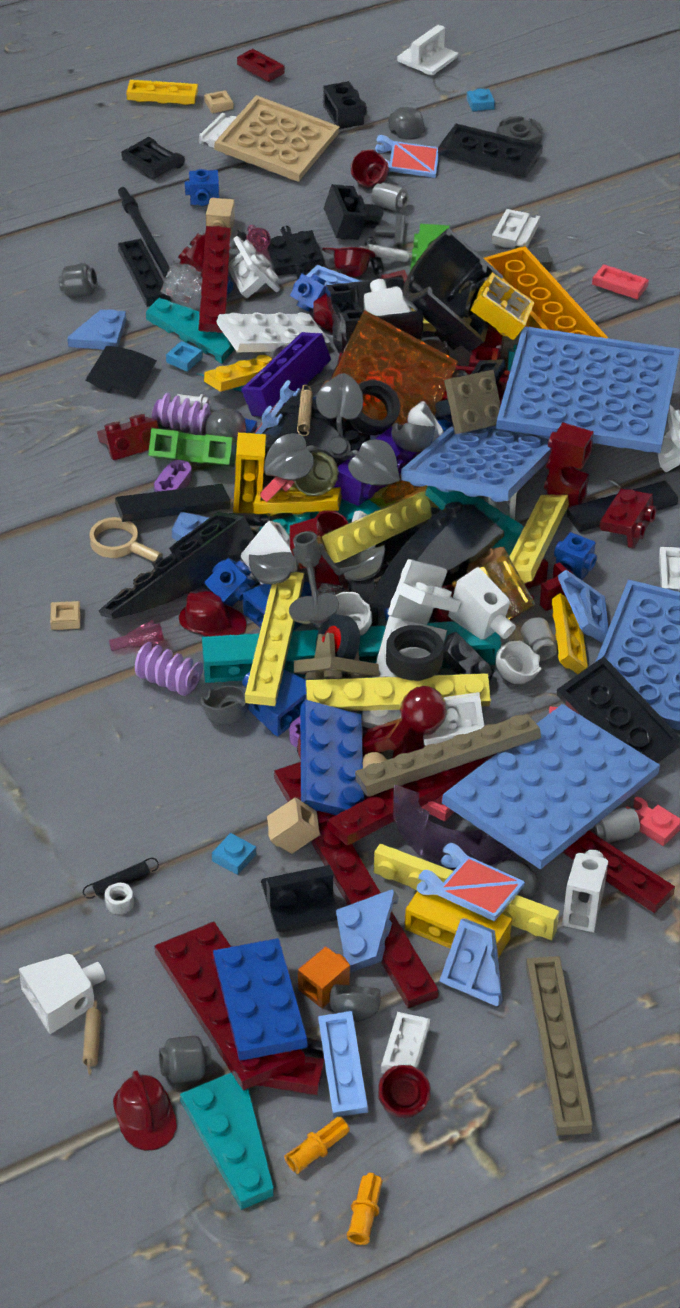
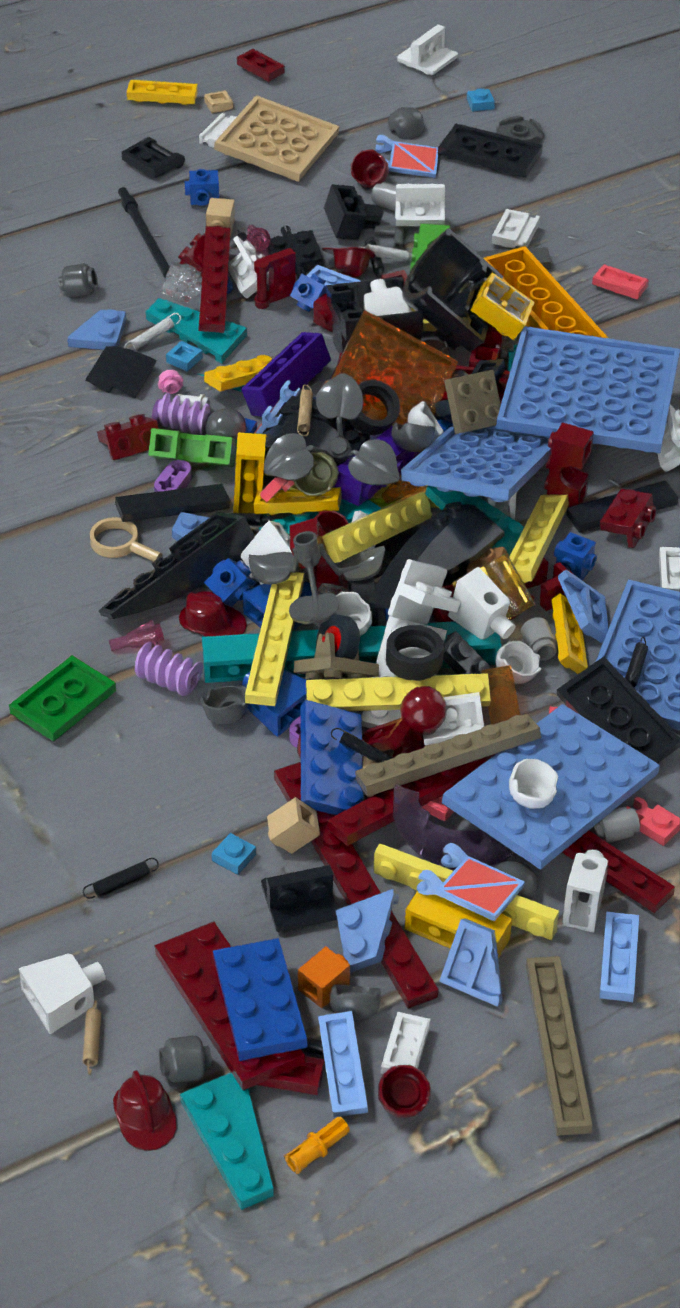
tan tile [50,601,80,630] -> none
white axle [104,883,134,915] -> none
black tile [118,238,171,307] -> none
white plate [216,312,331,360] -> none
black brick [323,81,367,129] -> none
light orange axle [346,1172,383,1245] -> none
none -> green plate [9,655,116,742]
none -> white piece [124,313,181,350]
none -> bright pink plate [158,370,183,394]
none -> dark red plate [254,248,296,309]
none -> black piece [331,728,394,763]
none -> white bracket [395,184,445,226]
none -> clear orange plate [481,665,520,725]
none -> white hair [509,759,558,809]
none -> light blue plate [599,911,639,1002]
none -> black piece [625,637,648,687]

